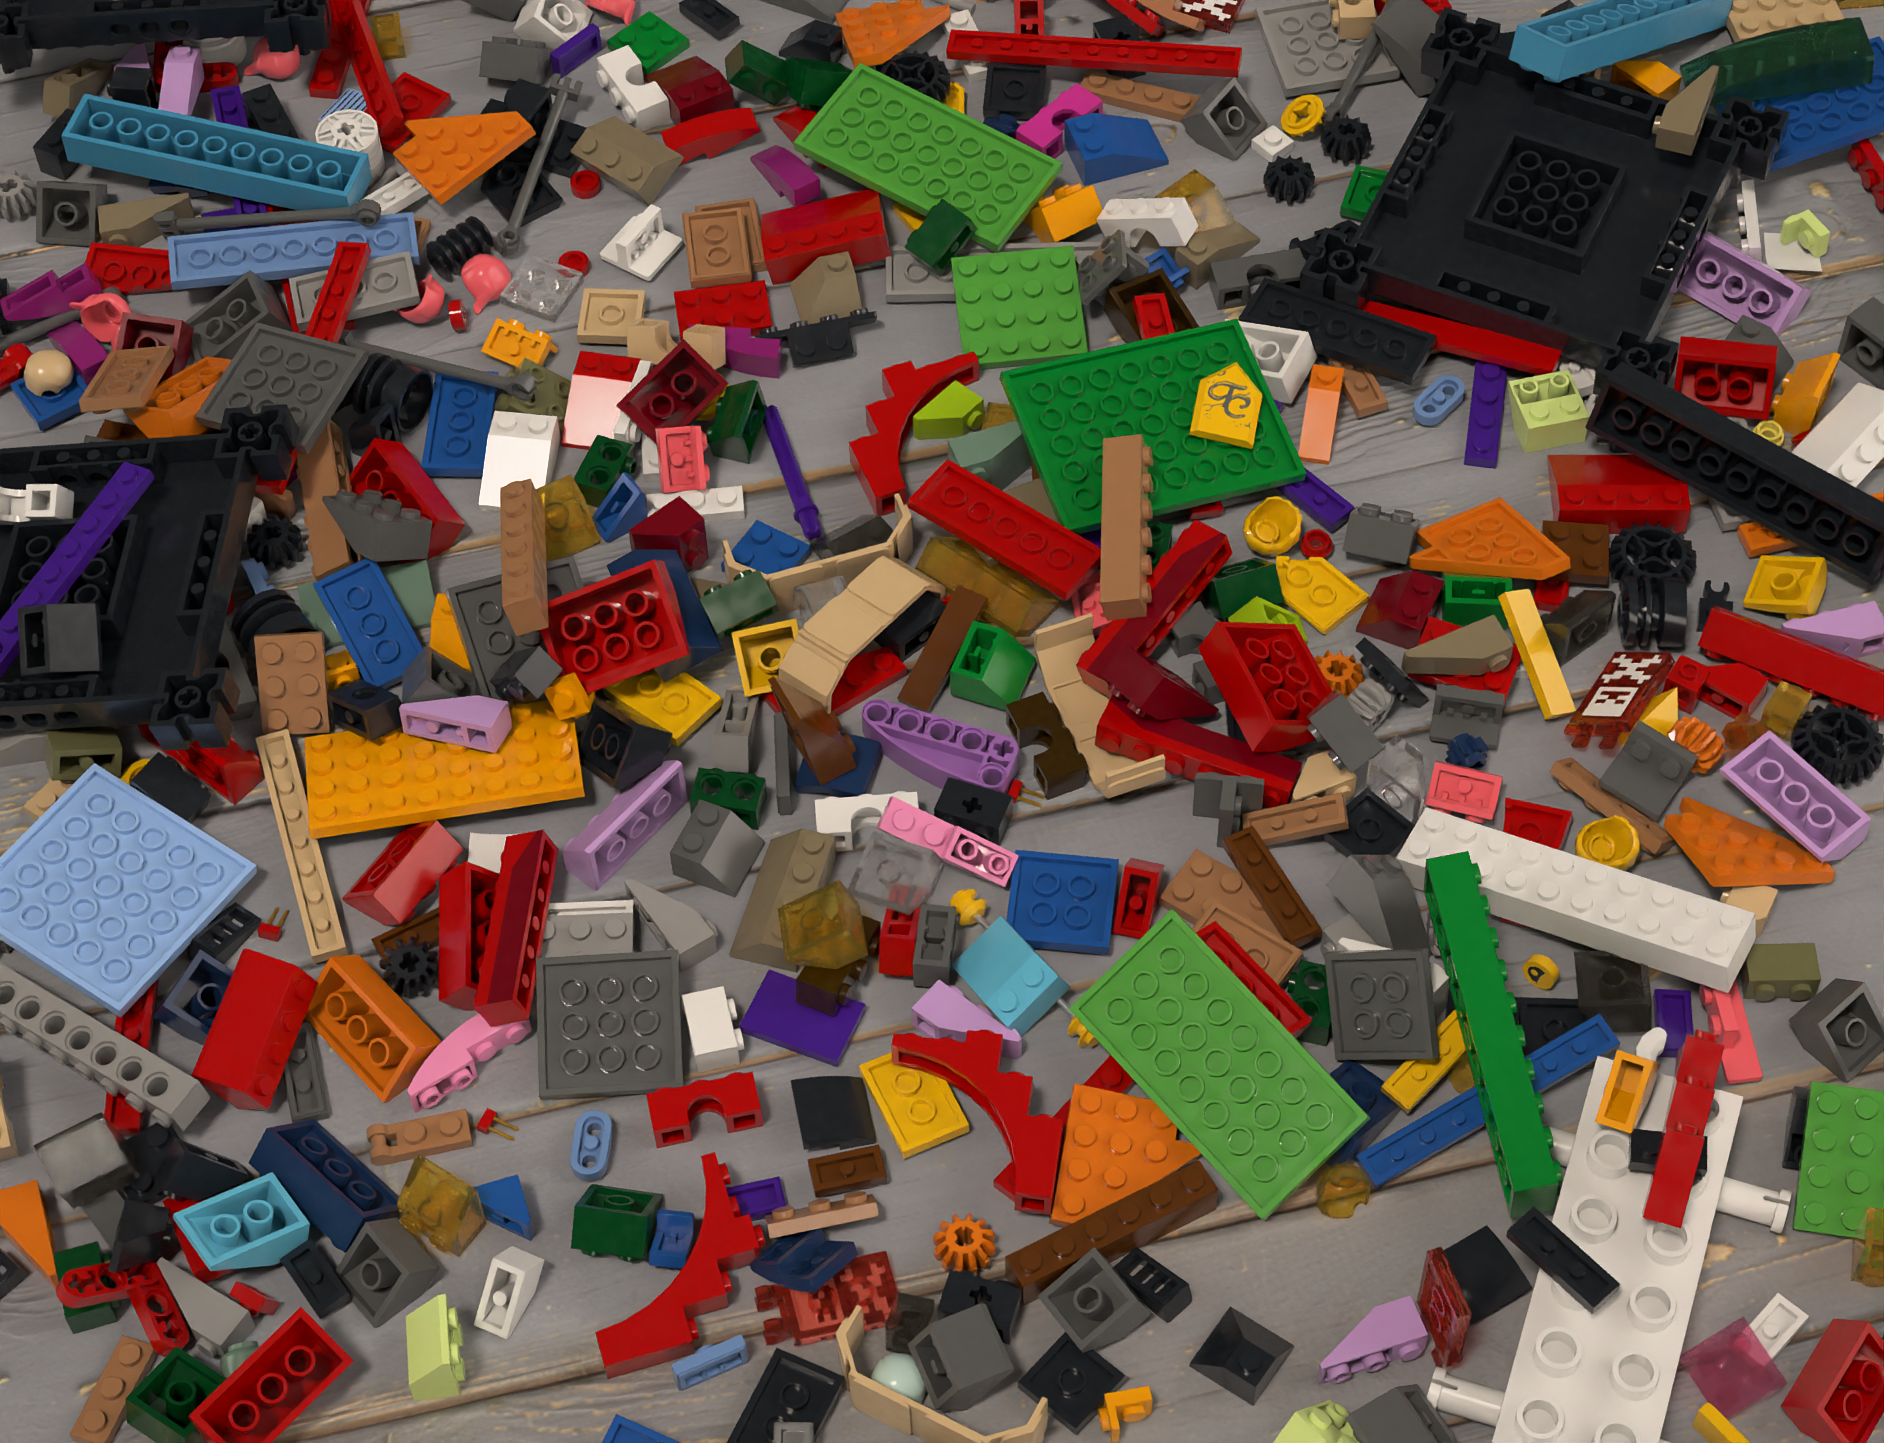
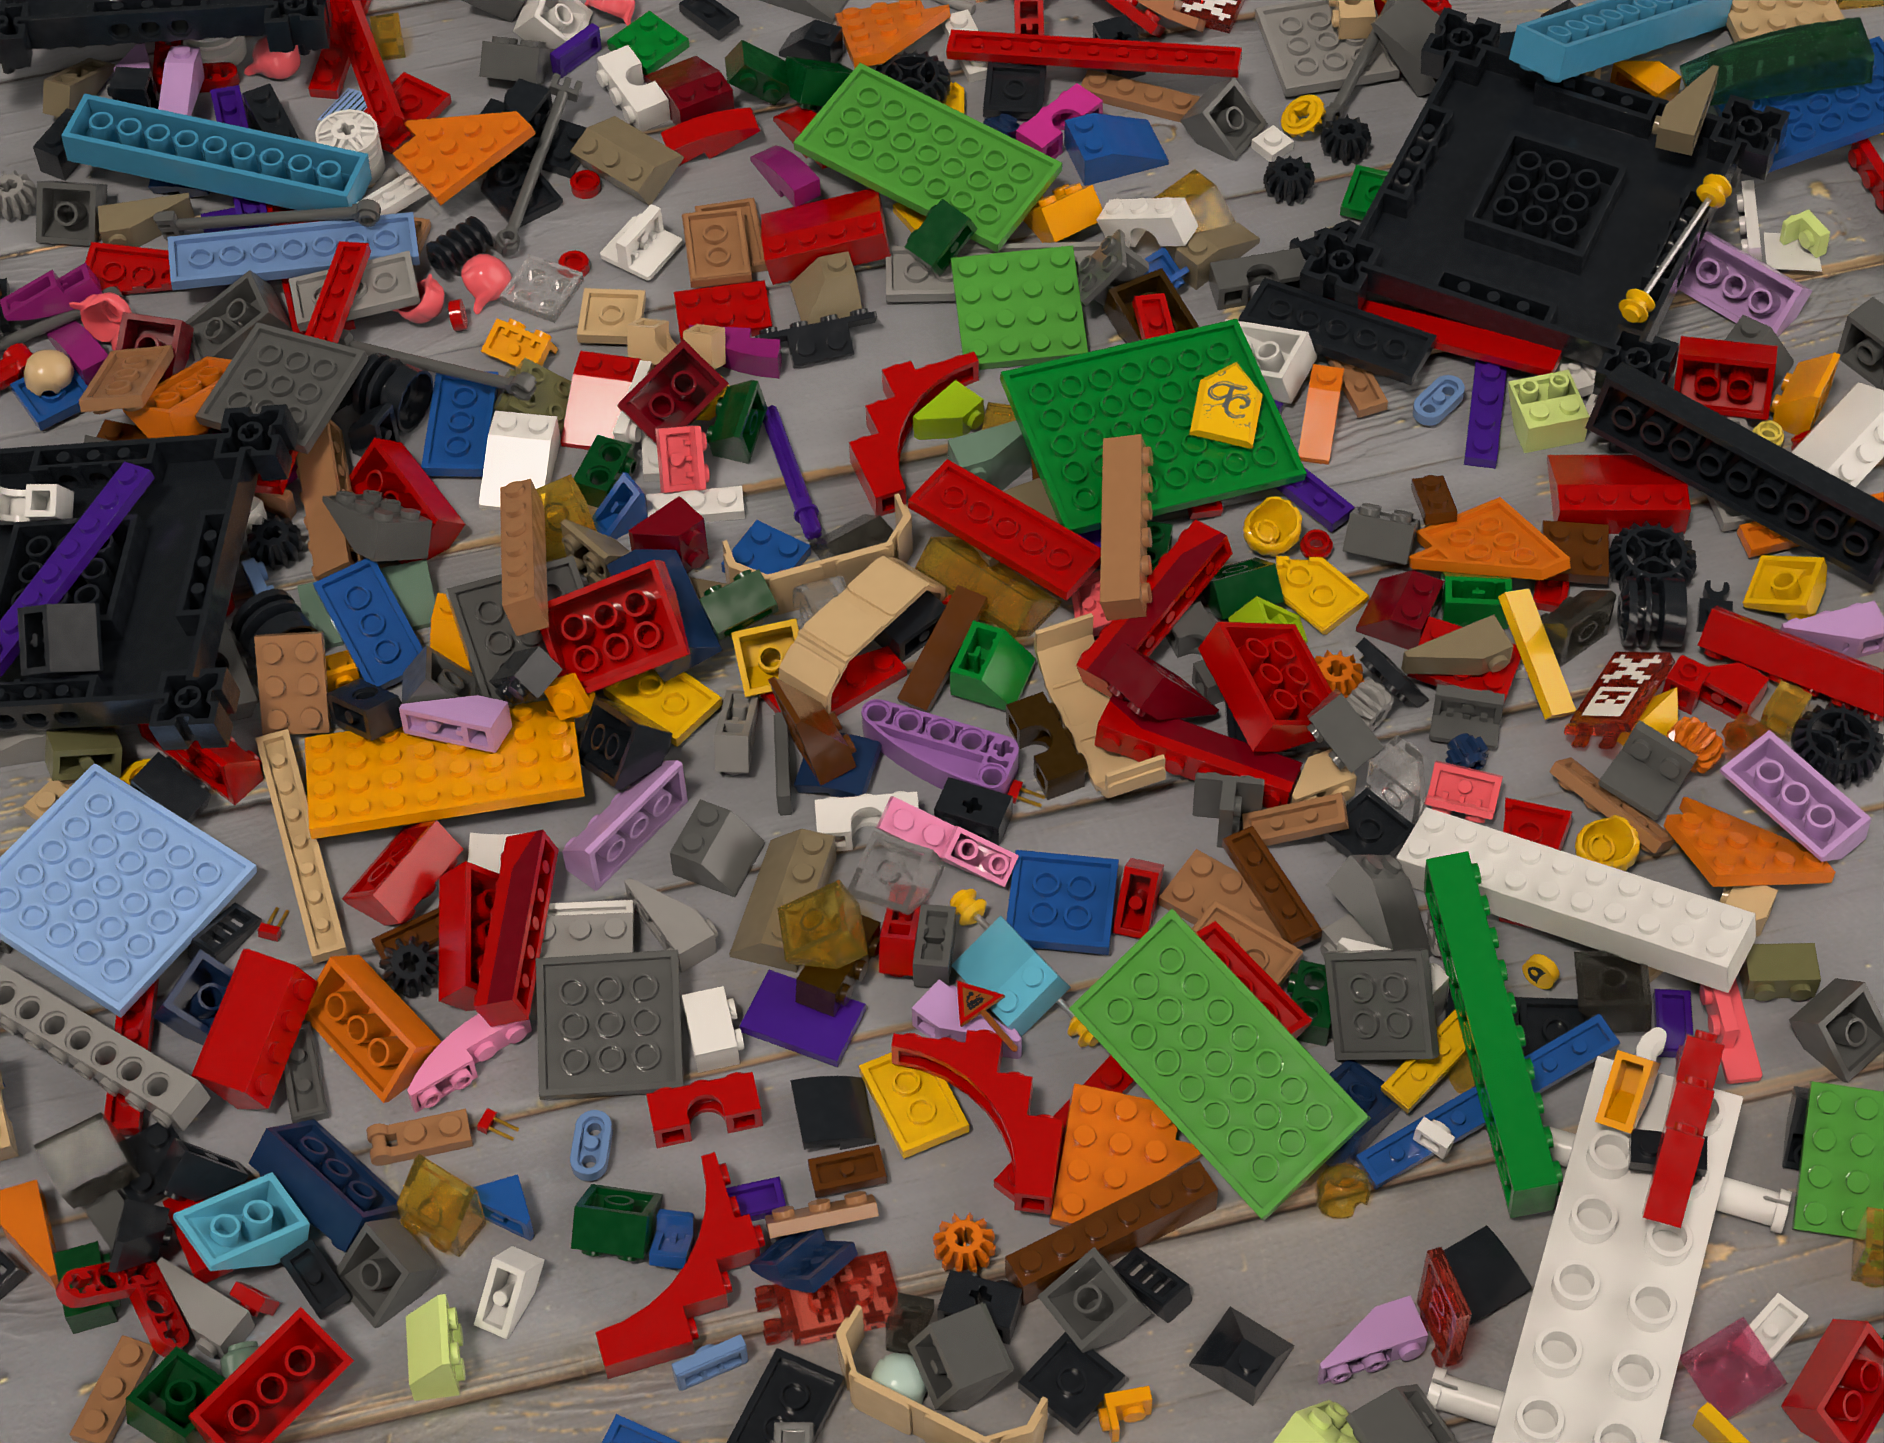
dark green brick [689,768,767,830] -> none
black plate [1506,1207,1620,1314] -> none
none -> dark tan slope [561,519,630,584]
none -> piece [957,981,1018,1052]
none -> reddish brown plate [1411,475,1457,525]
none -> white plate [1413,1117,1455,1160]
none -> yellow axle [1619,174,1732,323]

